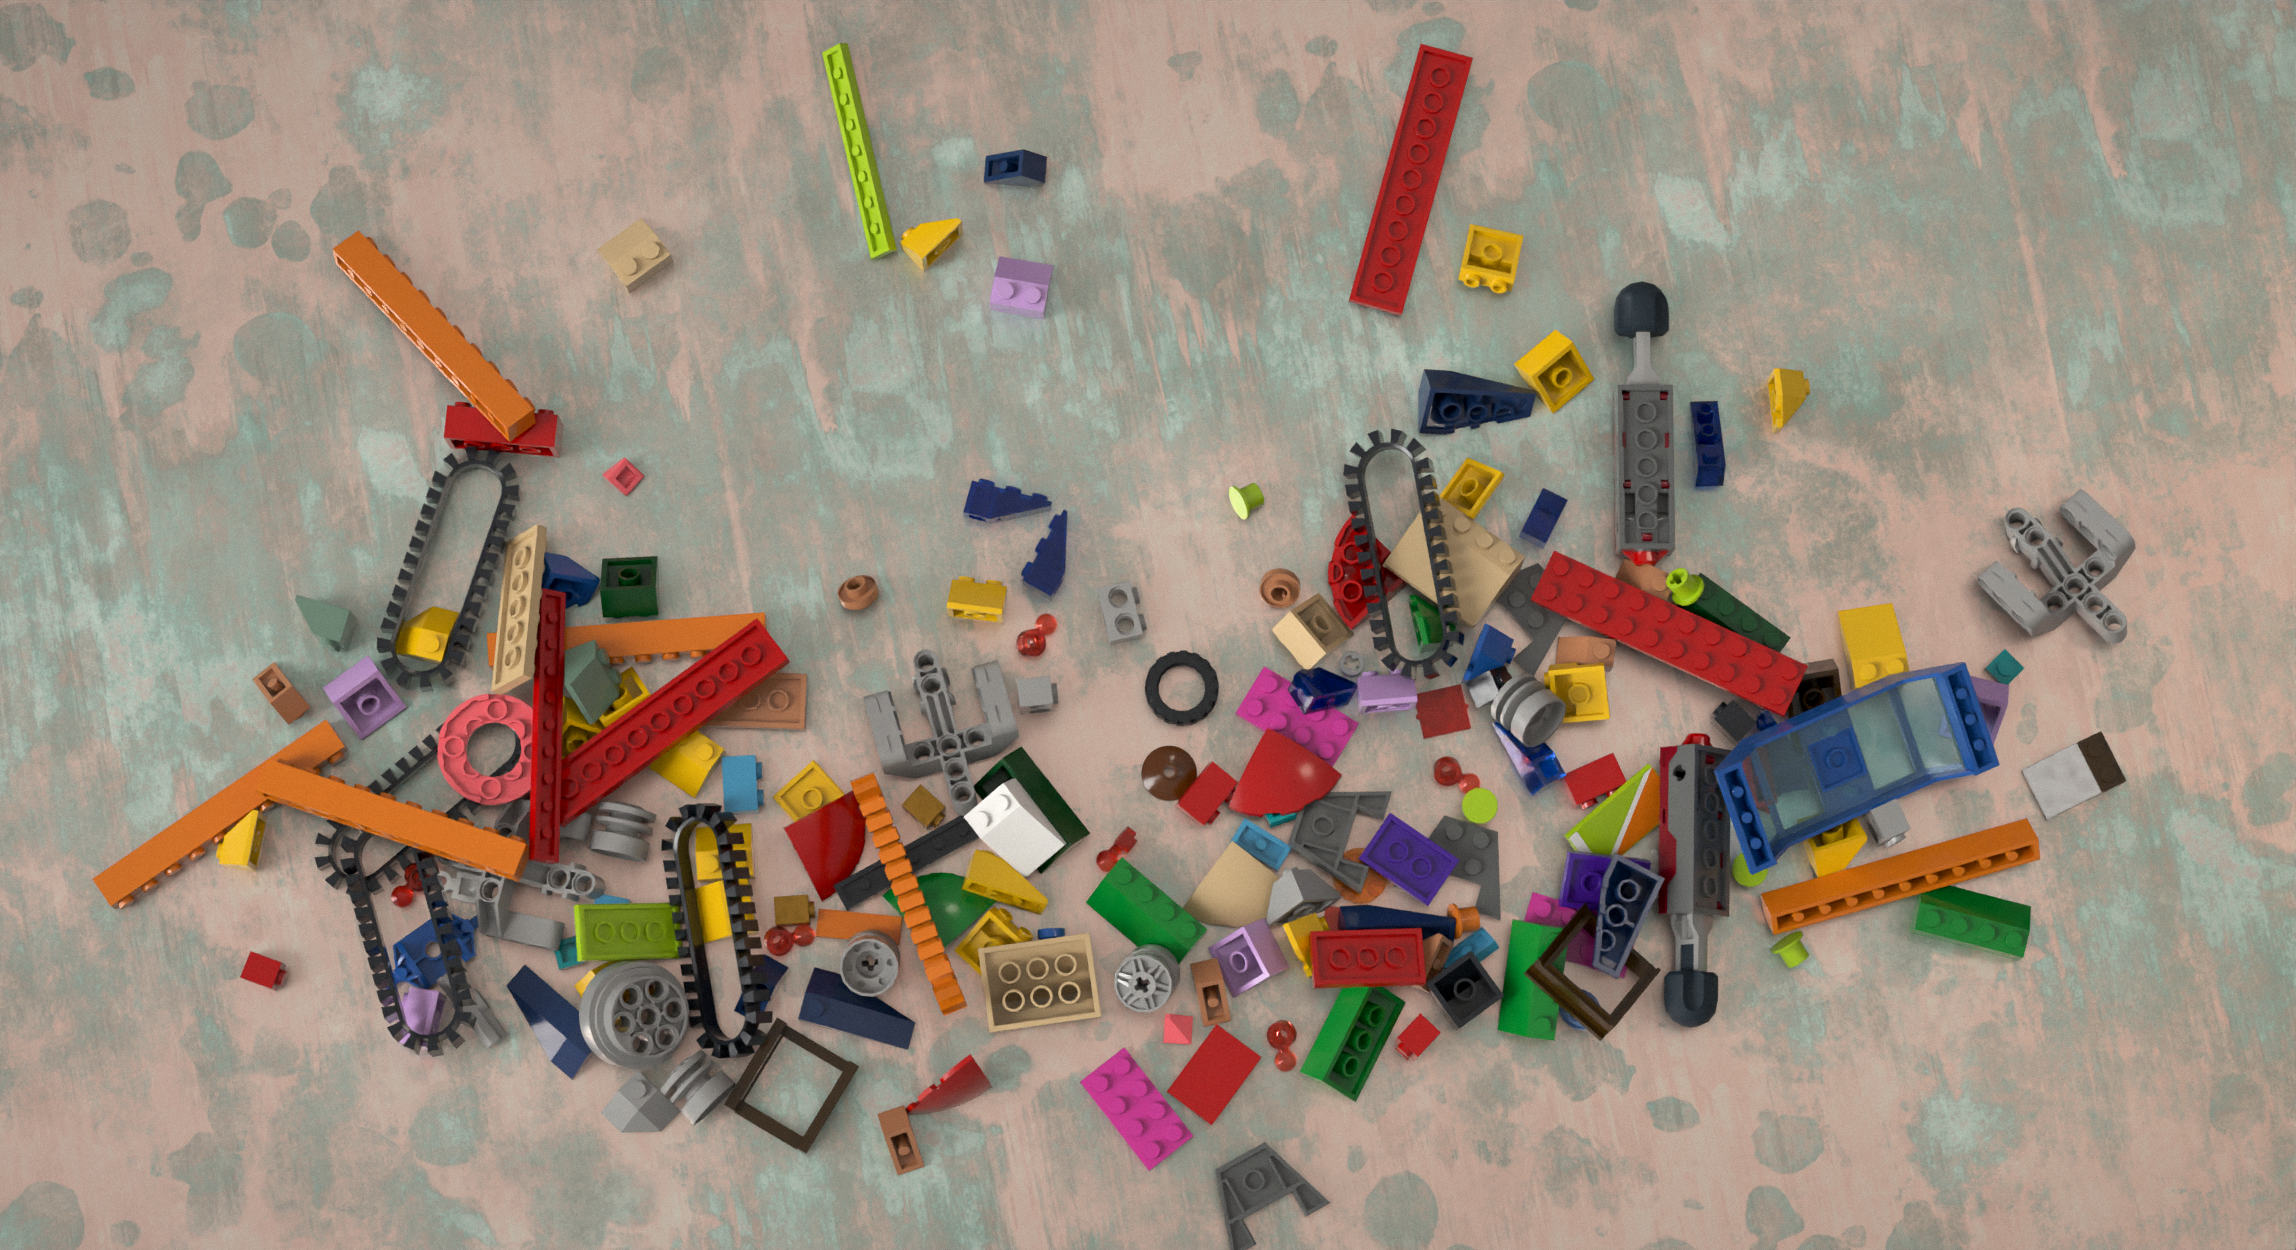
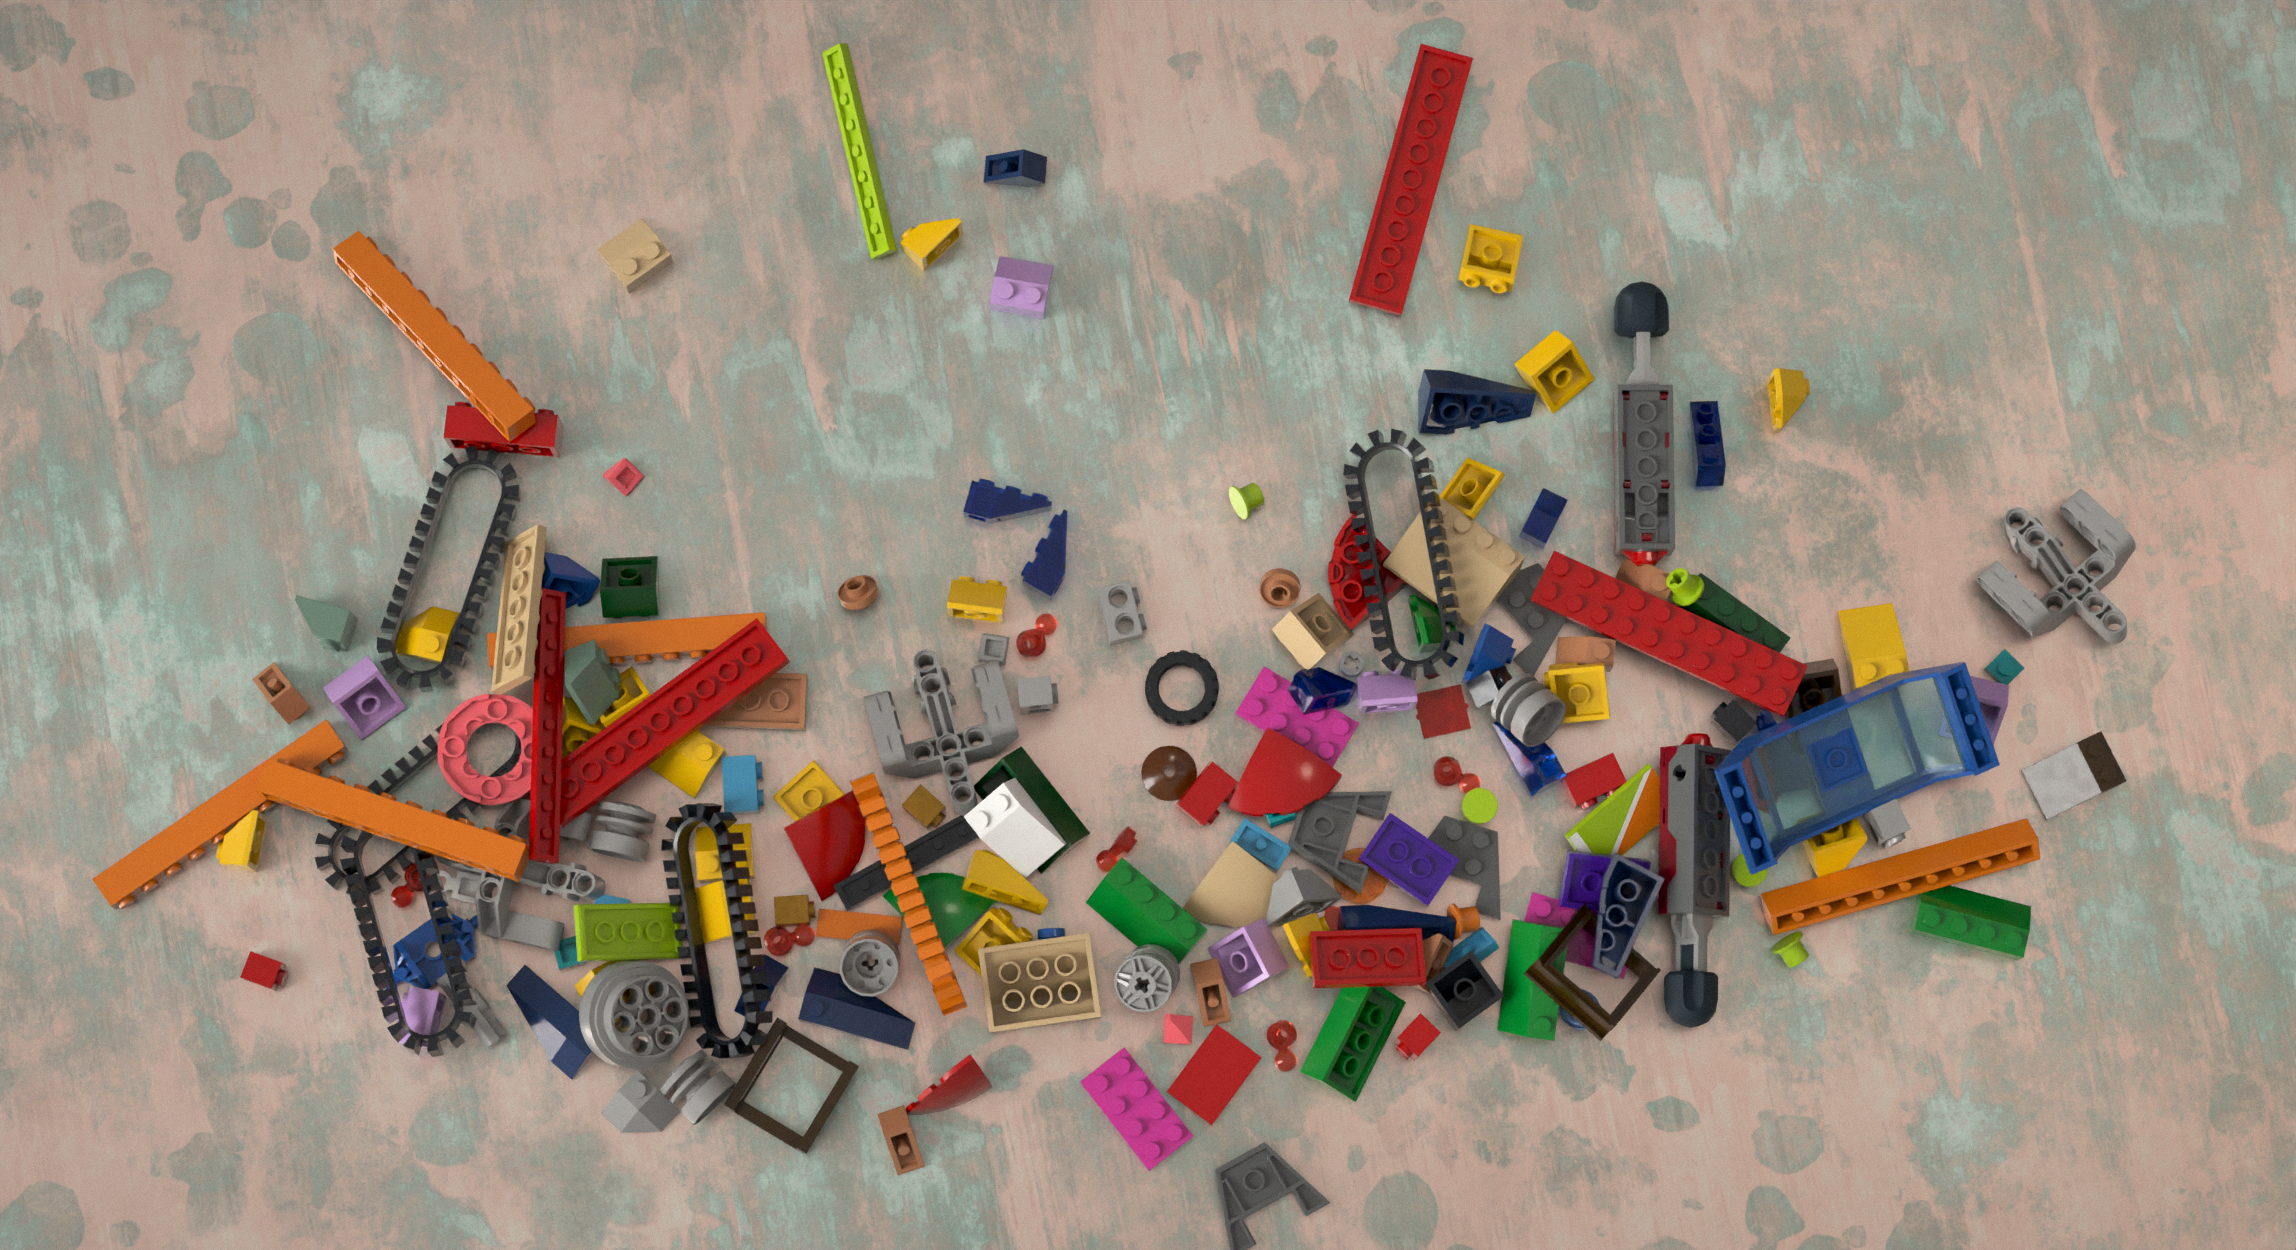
none -> light grey tile [978,633,1010,666]

